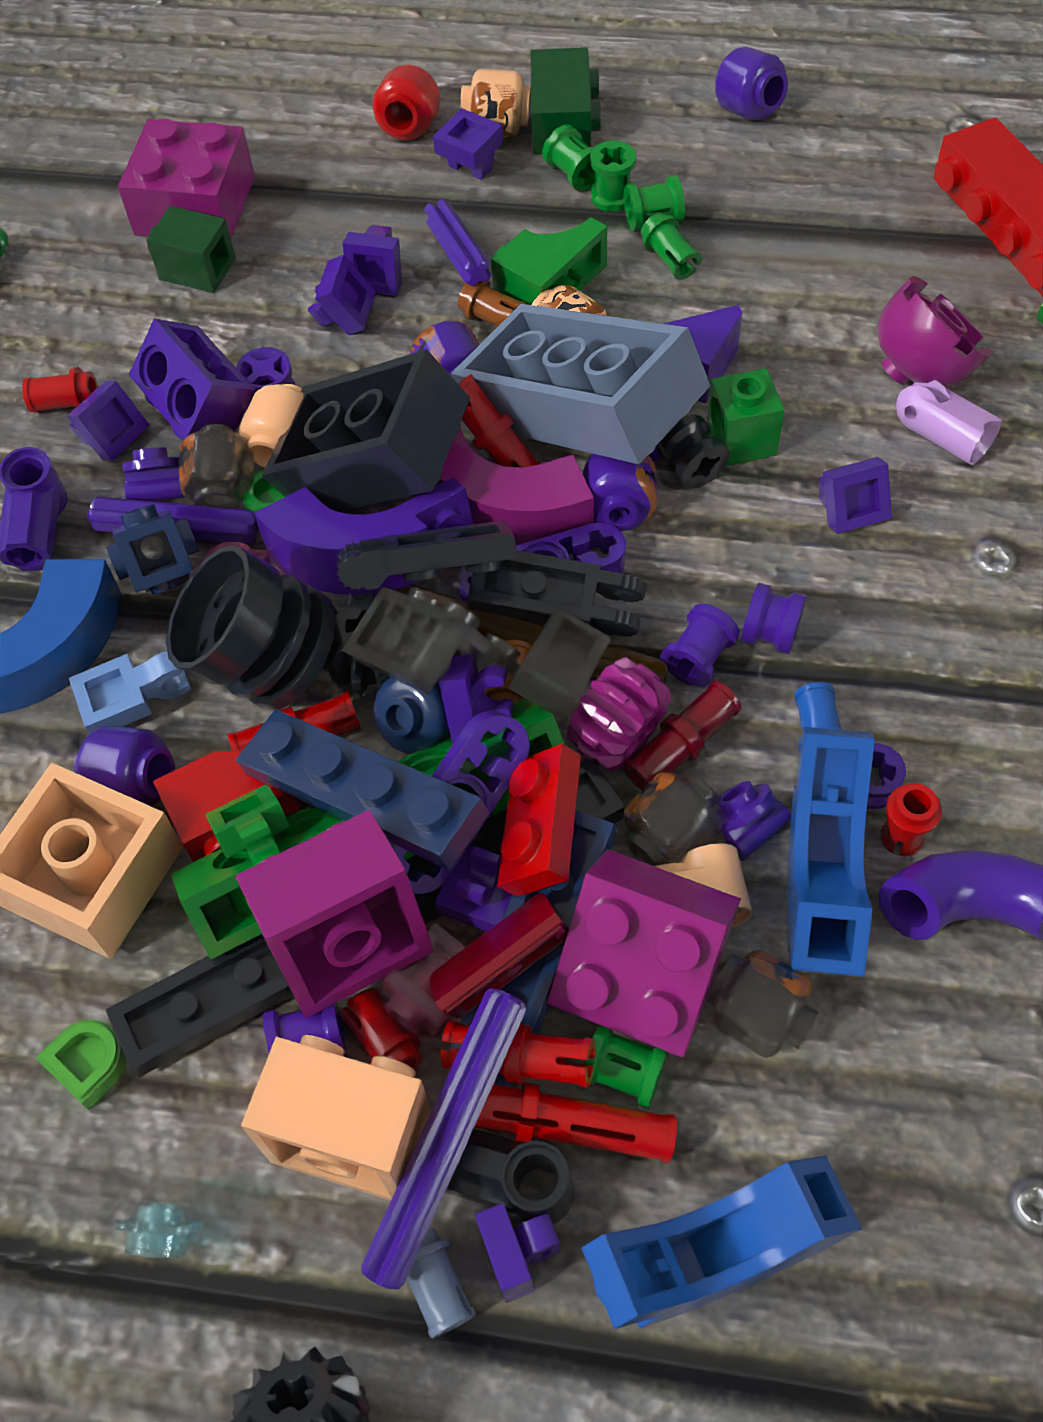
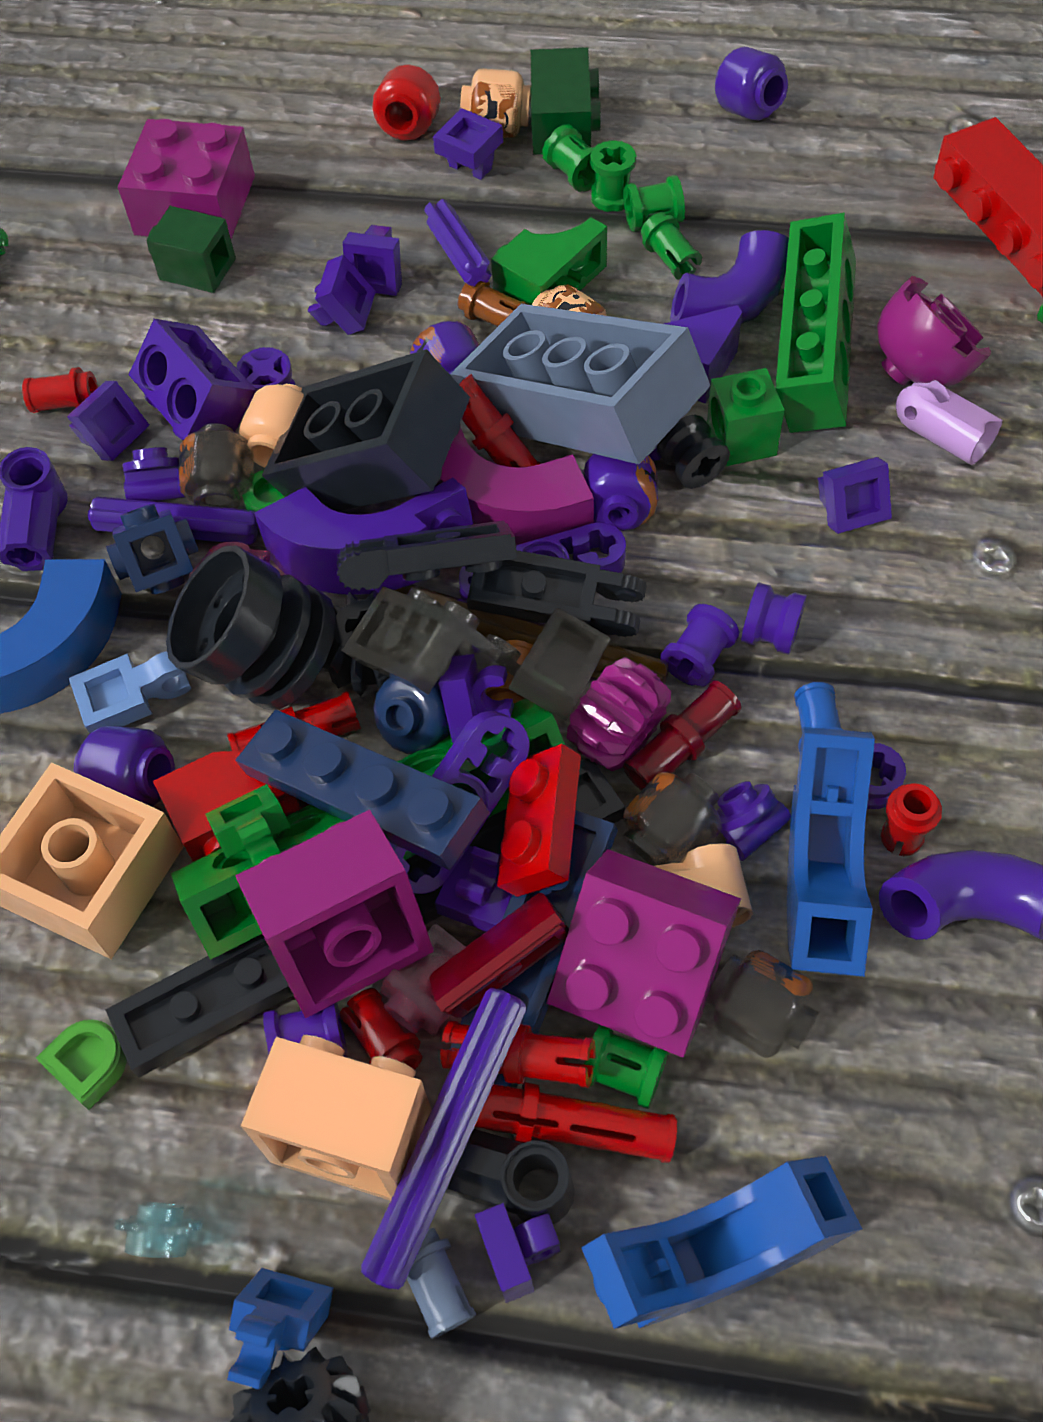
none -> blue plate [227,1268,333,1389]
none -> dark purple cylinder [670,230,789,324]
none -> green brick [775,212,856,433]

